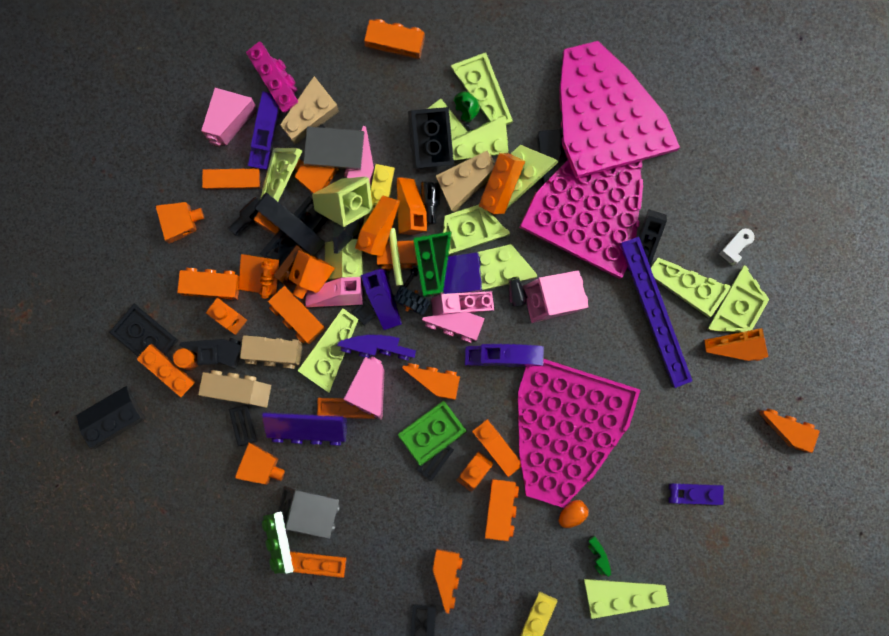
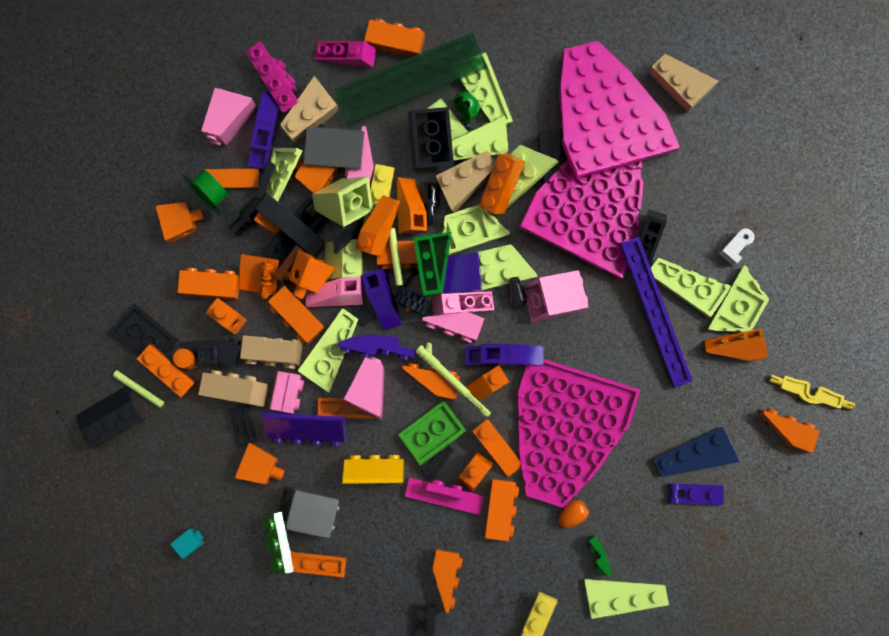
none -> yellowish green bar [113,370,165,408]
none -> teal brick [171,528,205,559]
none -> green hose [181,170,228,217]
none -> black tile [256,161,275,200]
none -> bright pink brick [270,371,304,414]
none -> dark pink slope [315,41,376,67]
none -> clear green plate [334,32,487,125]
none -> yellow slope [343,455,404,483]
none -> dark pink bracket [405,478,484,515]
none -> yellowish green piece [416,342,491,417]
none -> orange slope [466,366,509,401]
none -> tan wedge [649,54,719,113]
none -> dark blue wing [652,427,740,477]
none -> light yellow piece [769,374,855,410]

